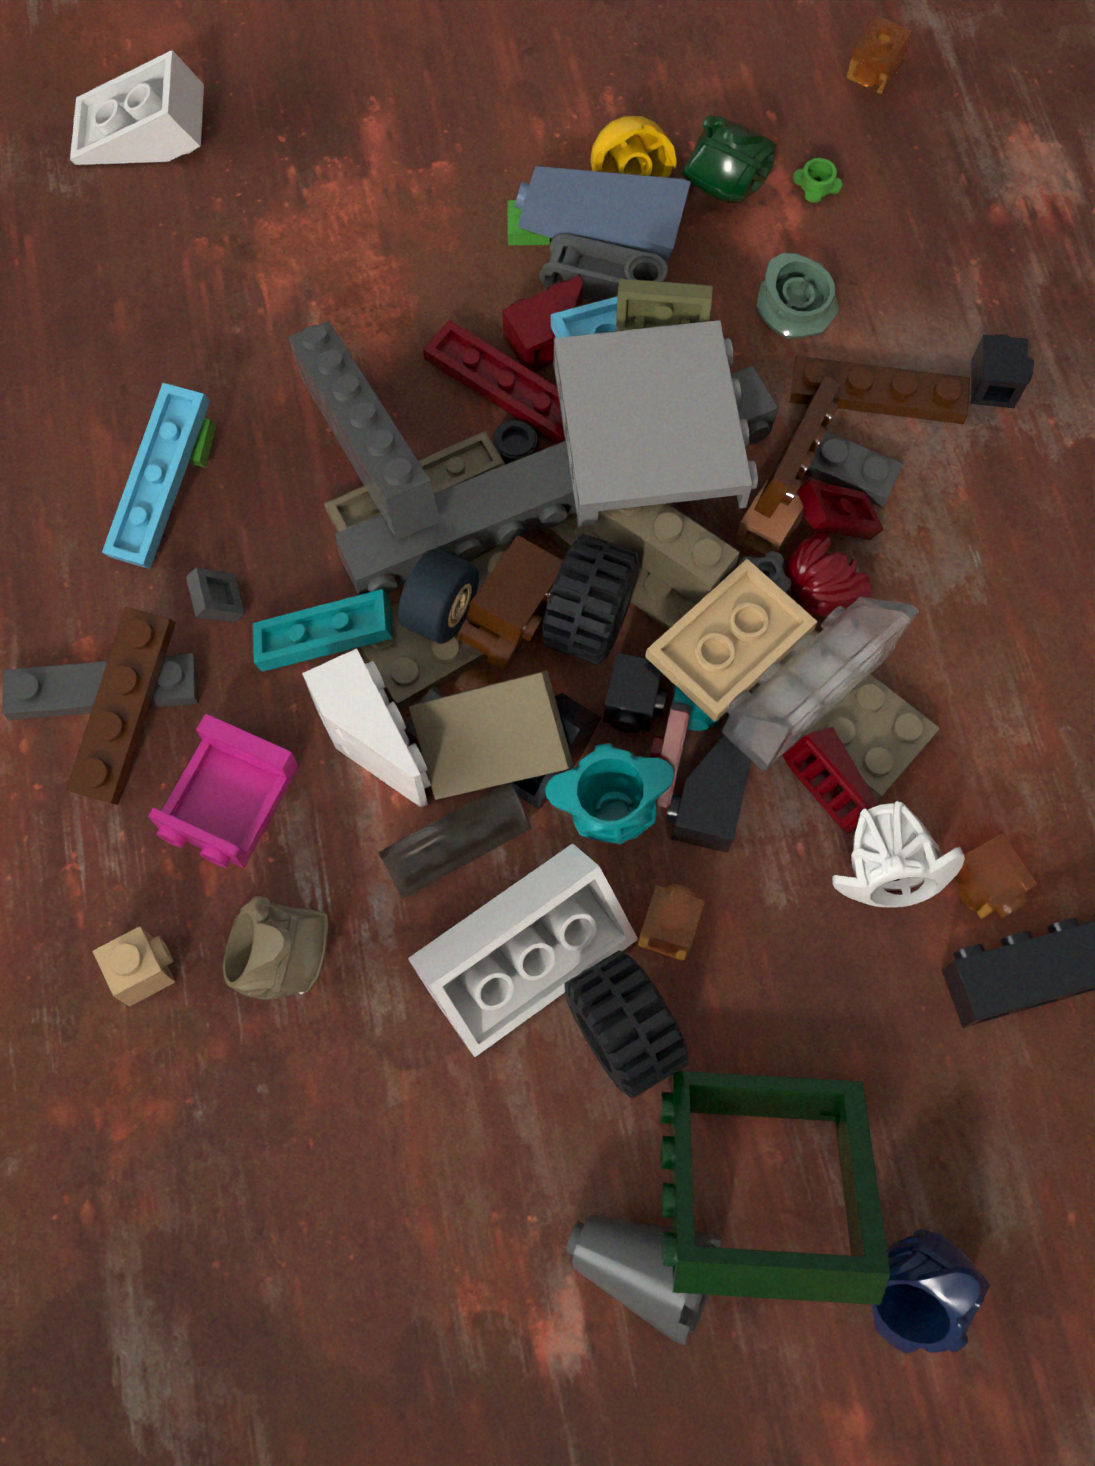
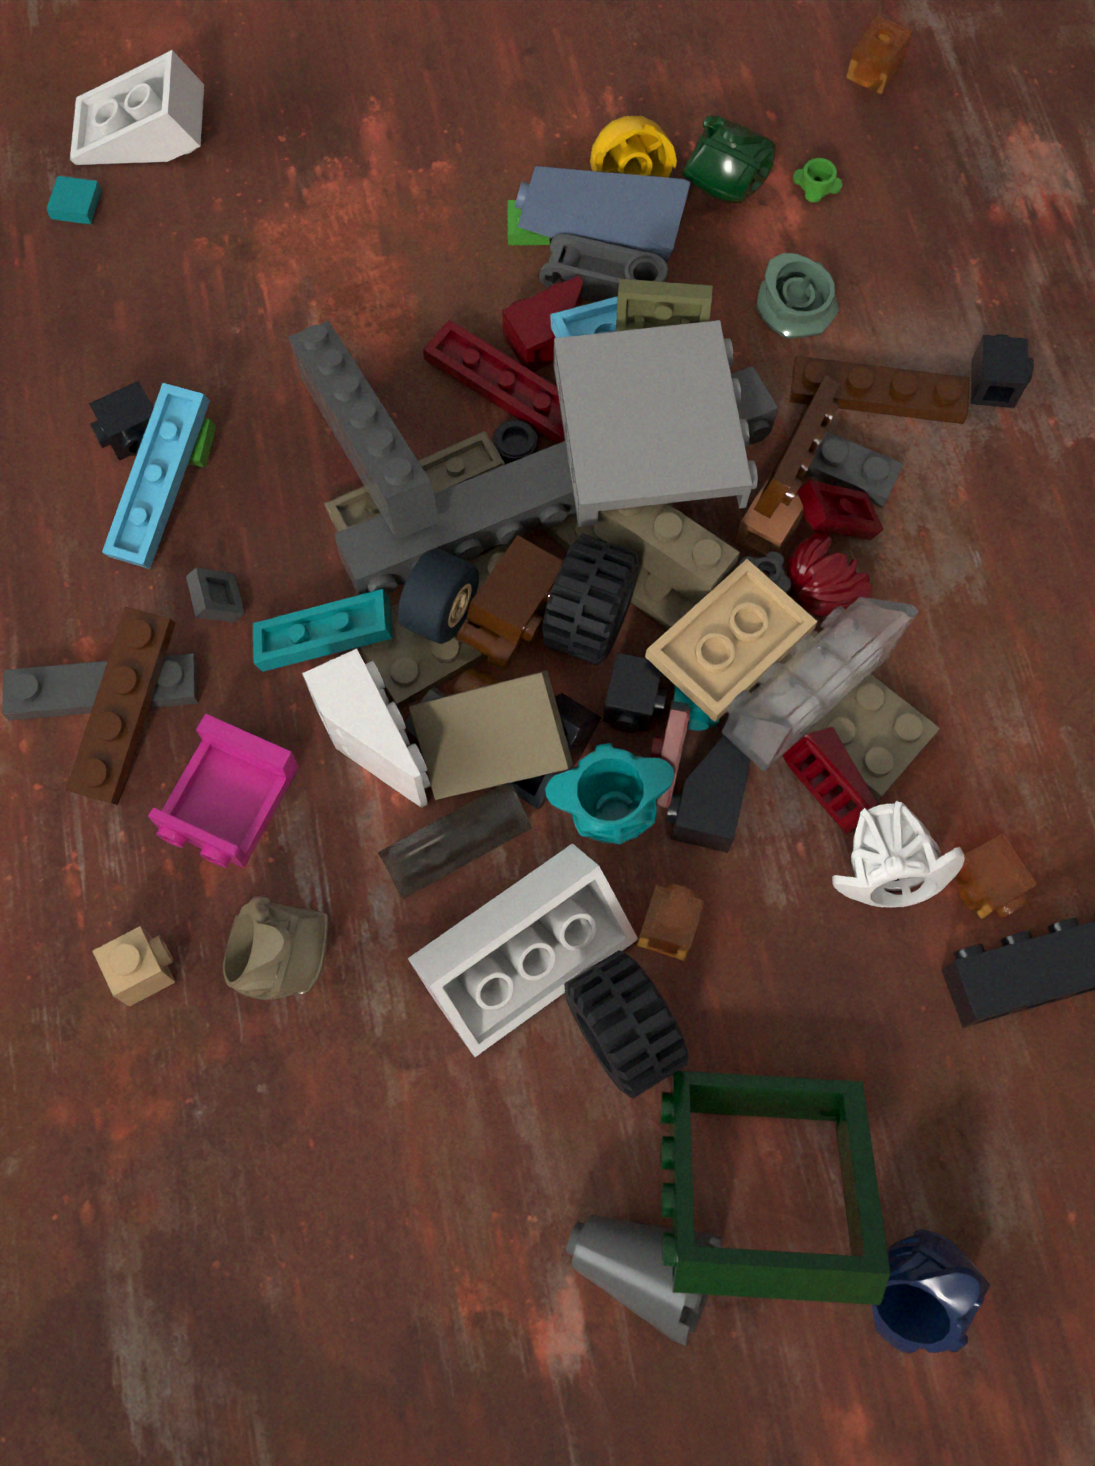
none -> teal tile [46,176,102,224]
none -> black brick [89,381,153,461]

